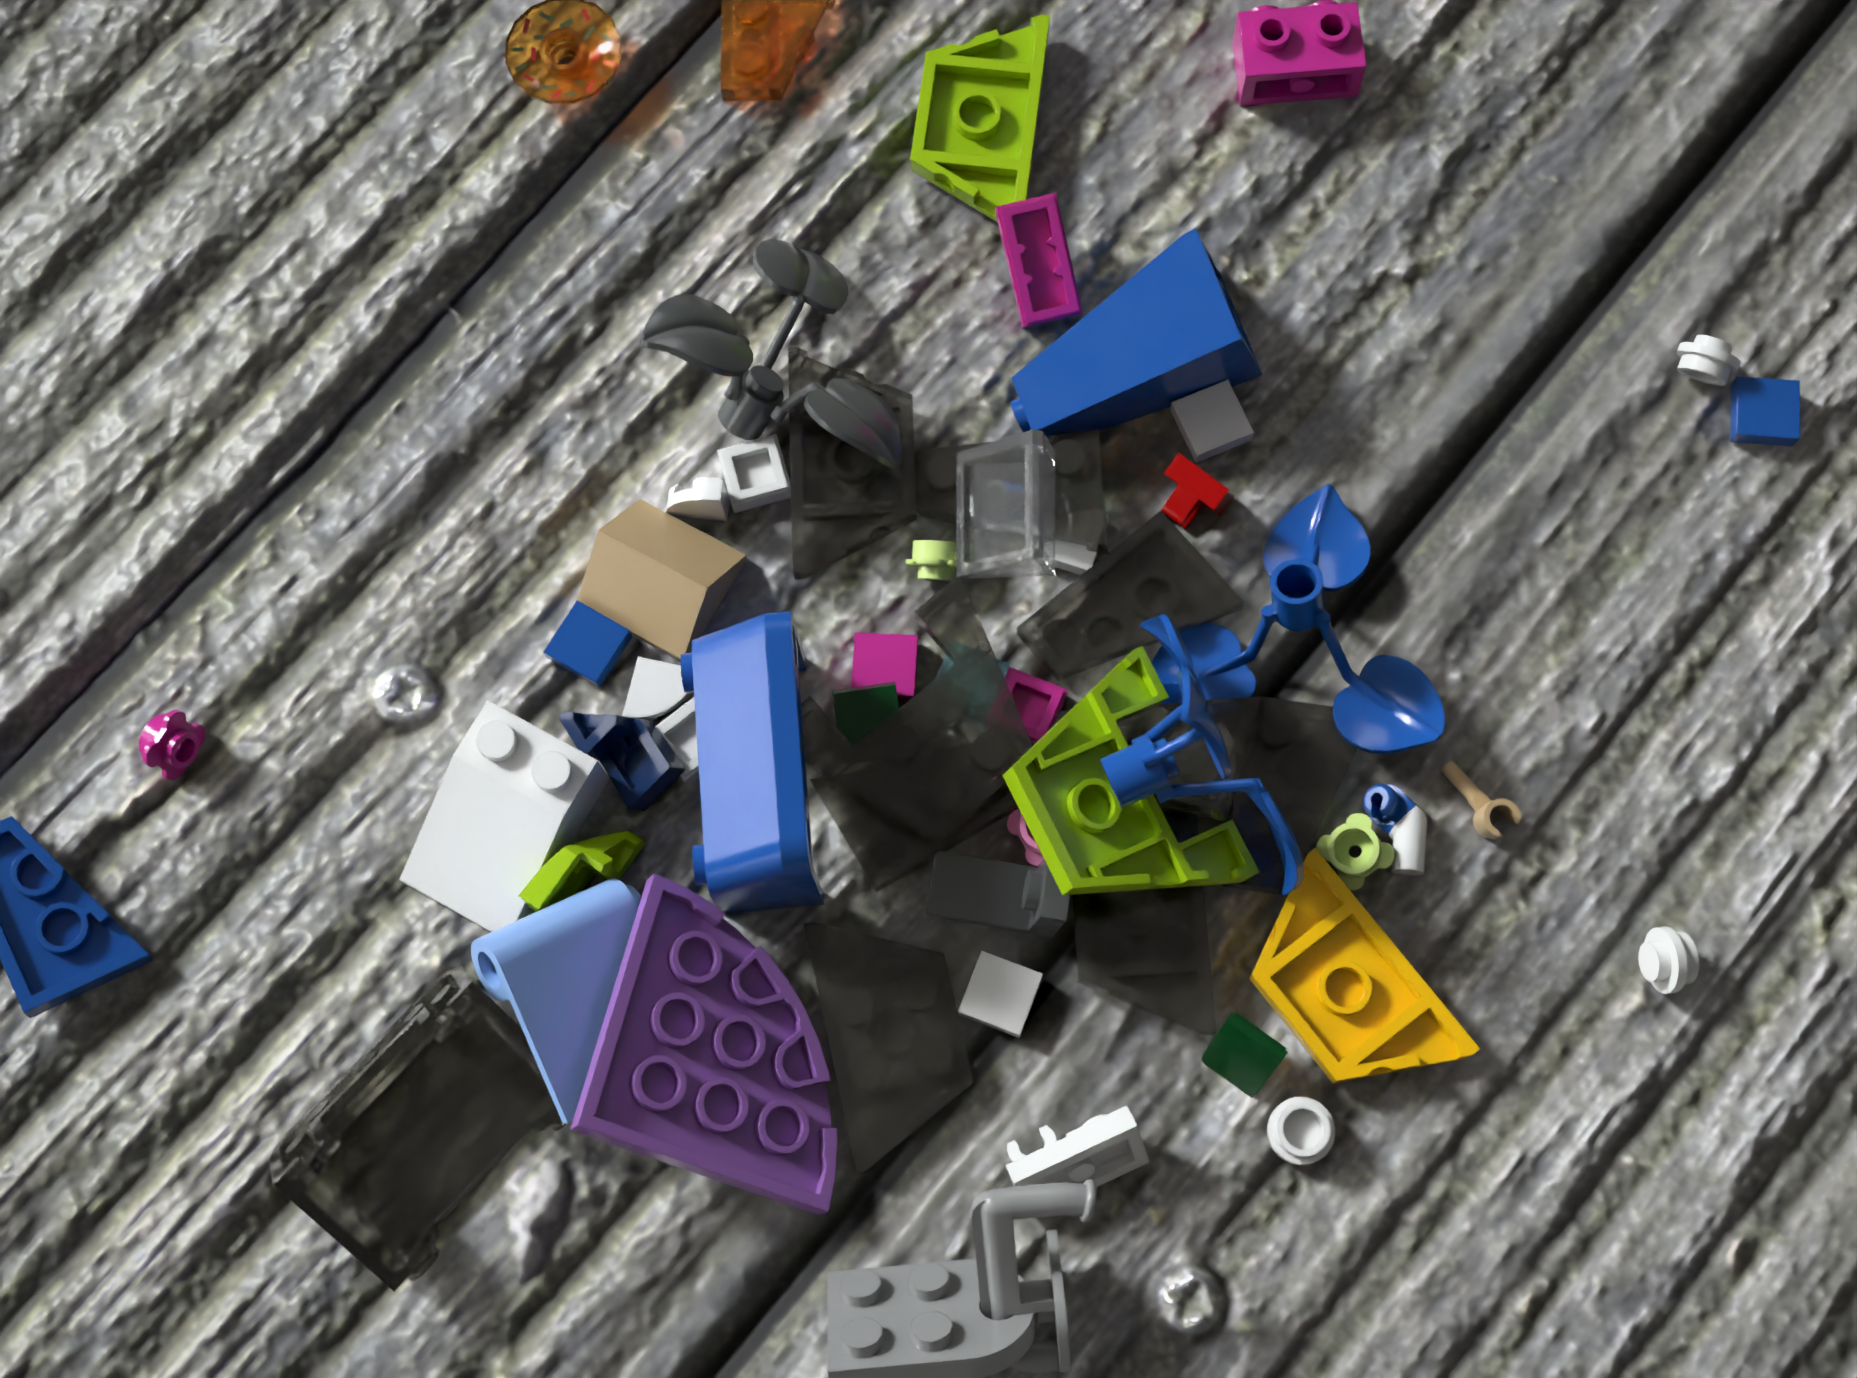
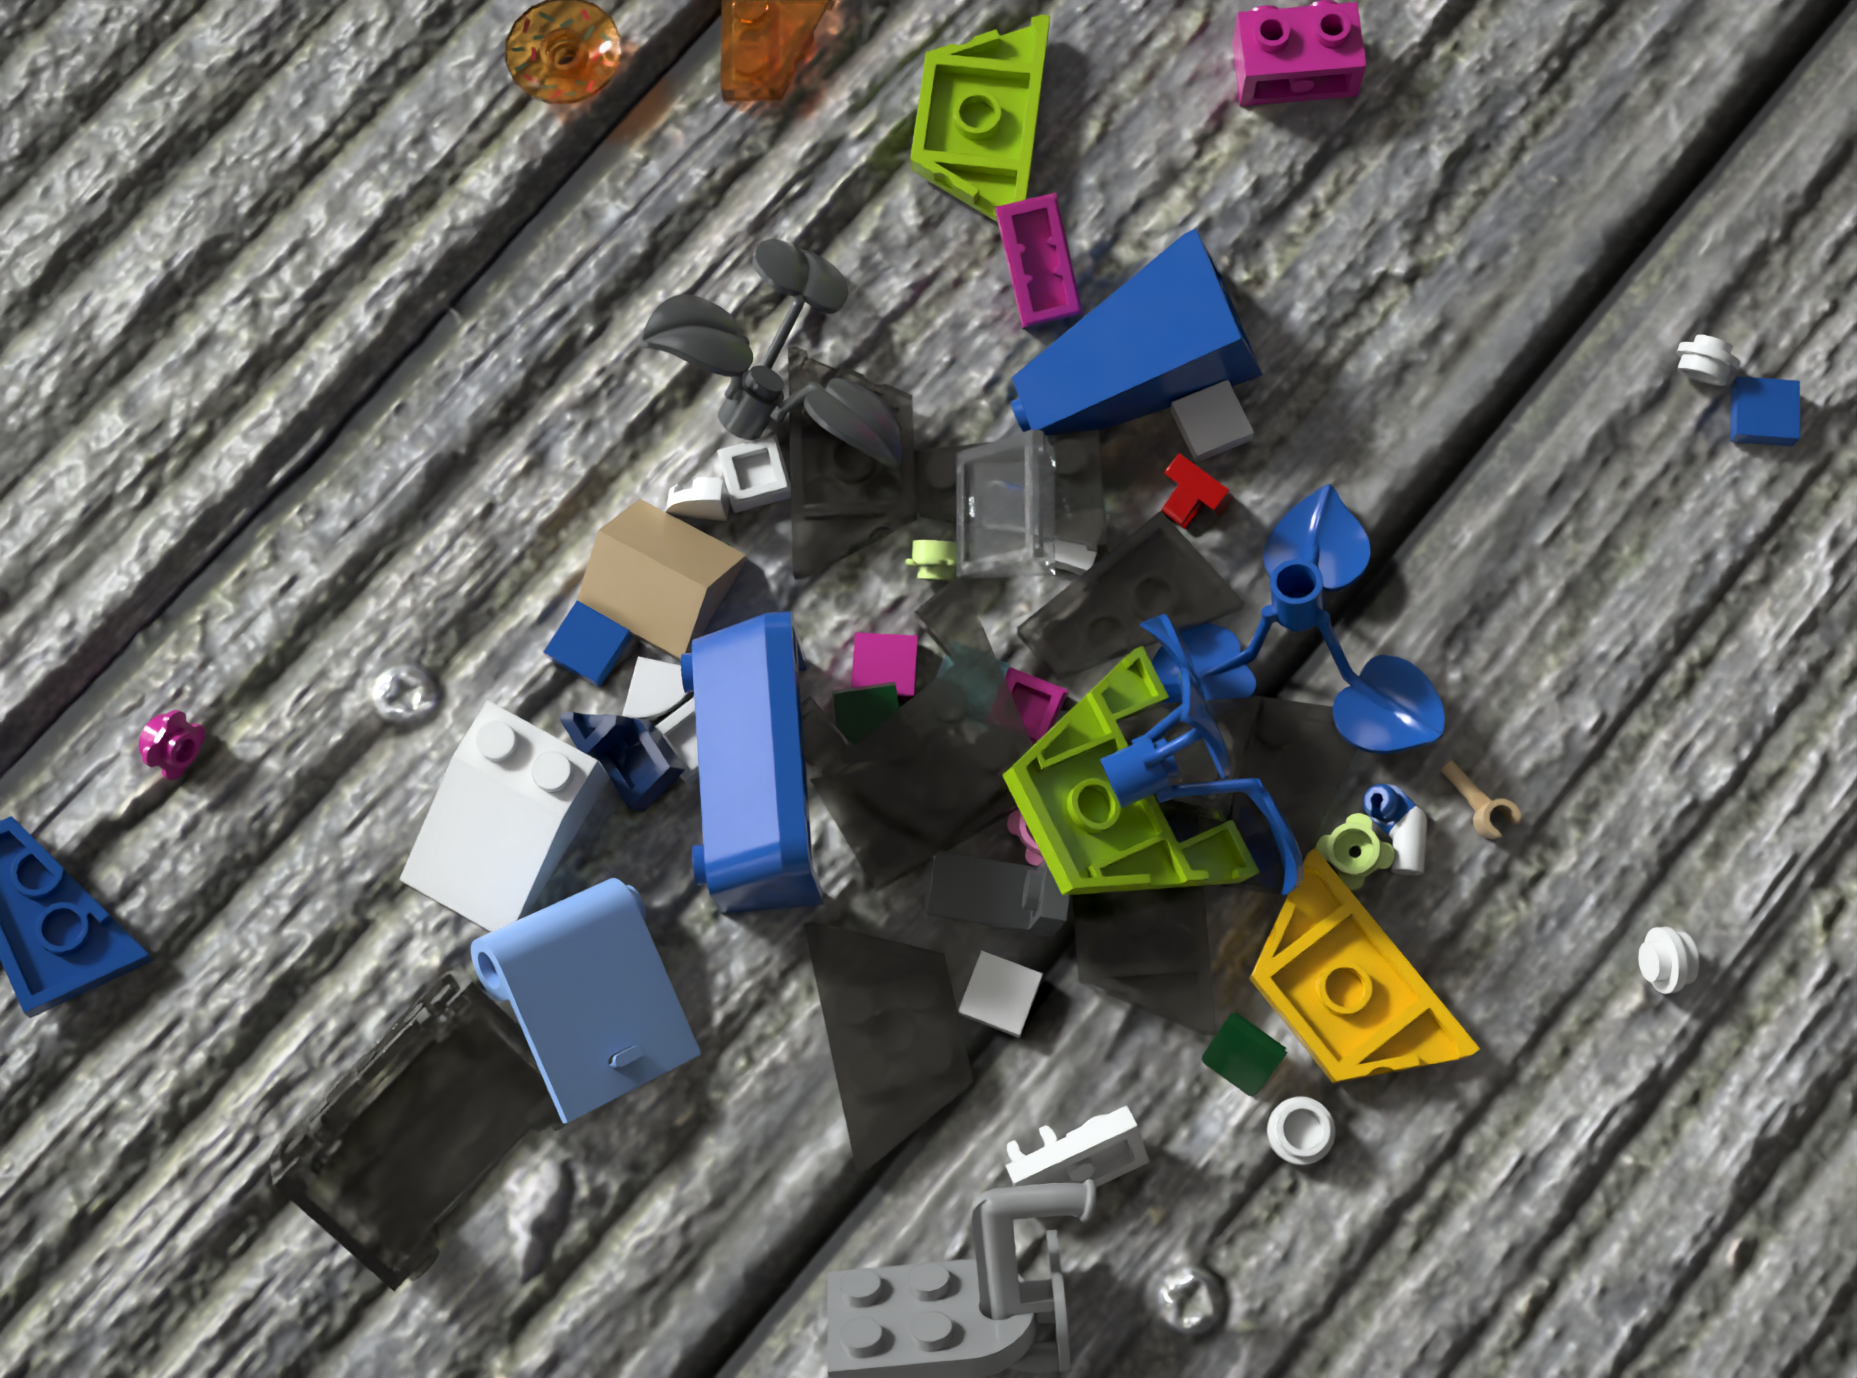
lime slope [518,831,645,912] -> none
medium lavender plate [570,873,837,1215] -> none

